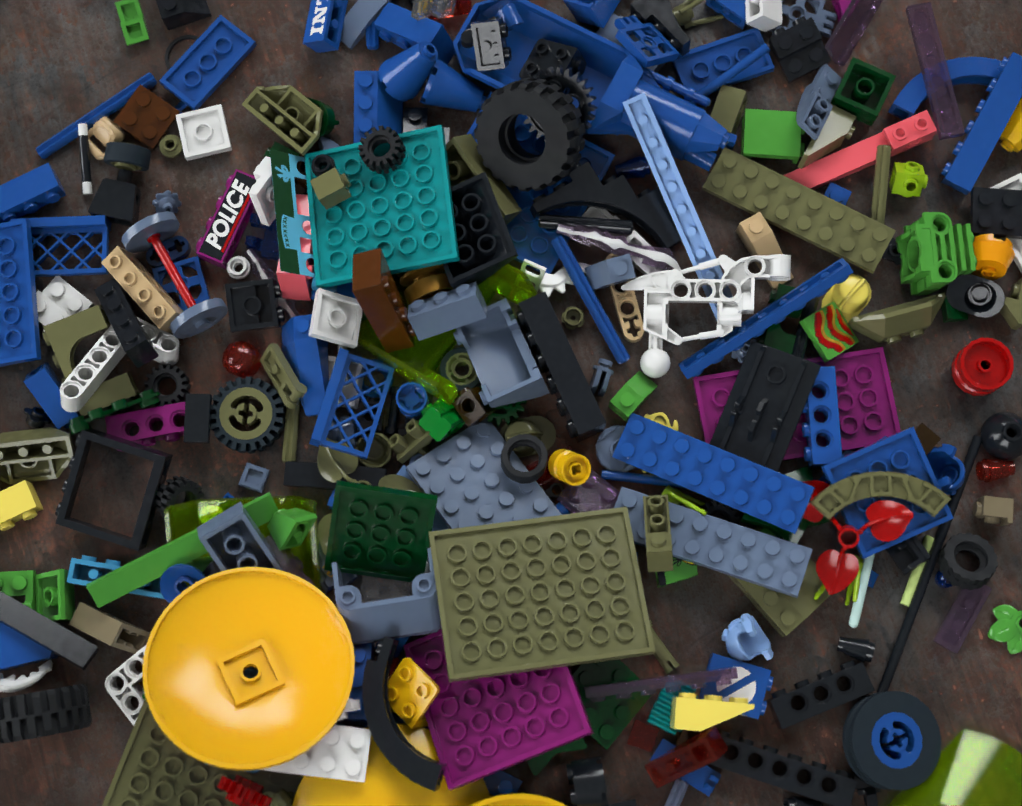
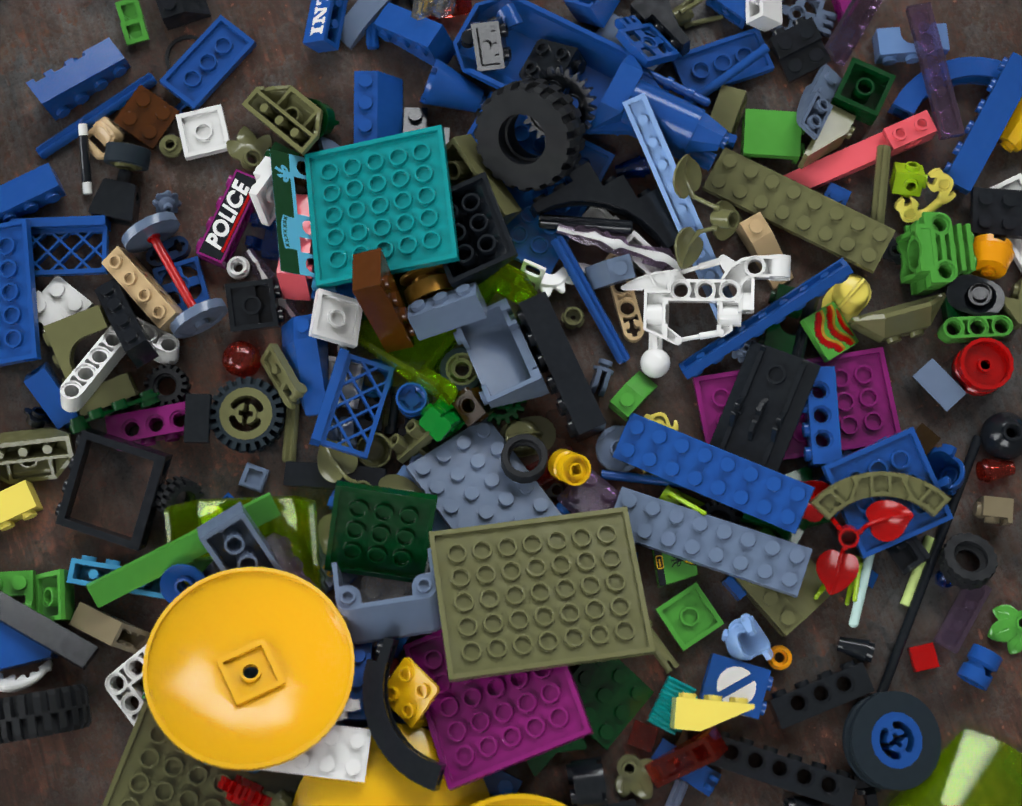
bright green slope [267,508,318,551] -> none
olive brick [310,167,352,210] -> none
black plate [311,154,336,177] -> none
black tyre [358,126,406,174] -> none
blue cone [378,41,438,101] -> none
clear purple plate [583,667,738,702] -> none
olive slope [643,494,674,572] -> none
none -> blue wedge [26,38,130,121]
none -> olive plate [226,126,272,171]
none -> olive plate [615,754,663,799]
none -> bright green plate [655,582,725,651]
none -> olive plant [673,154,743,269]
none -> blue tile [721,576,747,601]
none -> light orange plate [767,645,792,670]
none -> medium blue arch [872,23,950,66]
none -> light yellow helmet [894,168,956,223]
none -> red tile [907,642,940,672]
none -> sand blue hinge [912,358,967,412]
none -> bright green beam [937,315,1013,344]
none -> blue wheel [957,644,1003,691]

